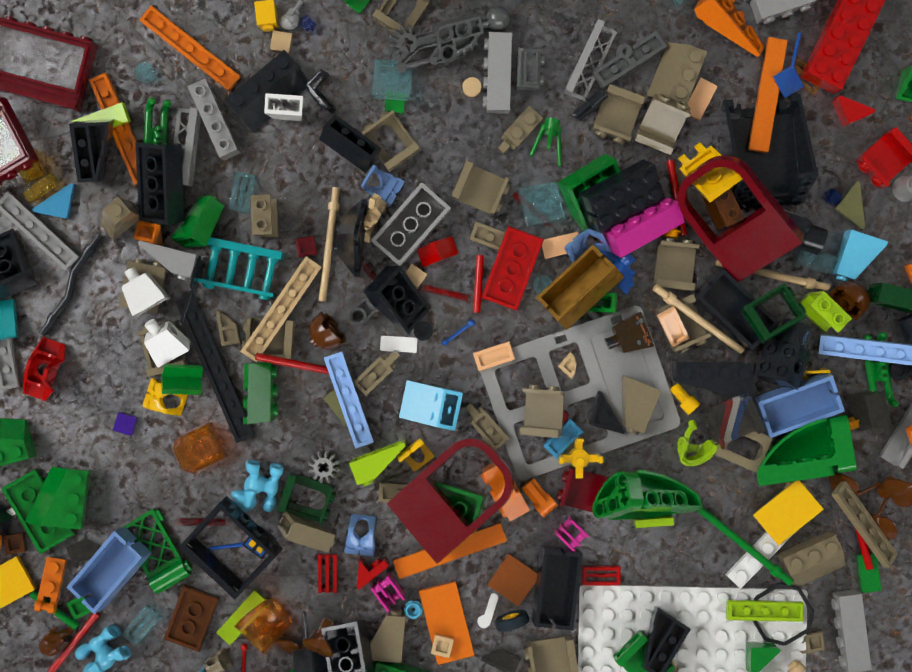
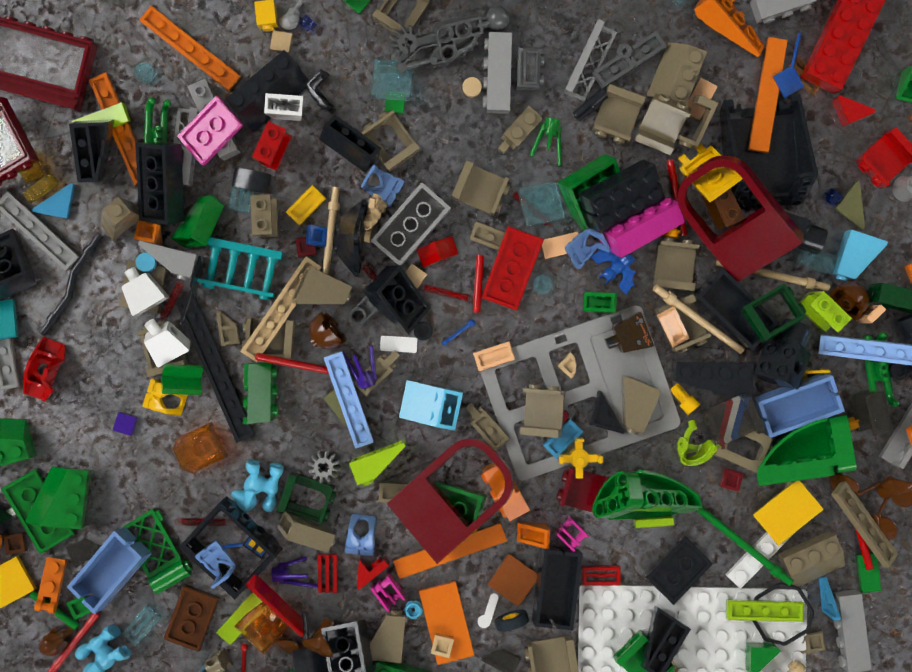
yellow piece [397,438,434,471] -> none
orange piece [521,478,558,518] -> none
pearl gold piece [536,245,624,330] -> none
none -> medium azure tile [136,253,157,273]
none -> red piece [159,279,184,322]
none -> tile [177,96,244,166]
none -> medium blue piece [195,540,236,589]
none -> black panel [232,168,272,194]
none -> red slope [246,574,304,637]
none -> red panel [252,121,292,171]
none -> dark purple plant [271,557,318,588]
none -> yellow tile [286,185,326,226]
none -> dark tan slope [291,267,352,304]
none -> blue tile [306,225,327,247]
none -> dark purple plant [343,345,378,389]
none -> orange slope [517,522,550,549]
none -> black tile [645,536,713,605]
none -> dark tan panel [677,95,718,149]
none -> dark red tile [719,468,744,492]
none -> dark azure tile [819,576,841,621]
none -> light nougat tile [856,305,886,323]

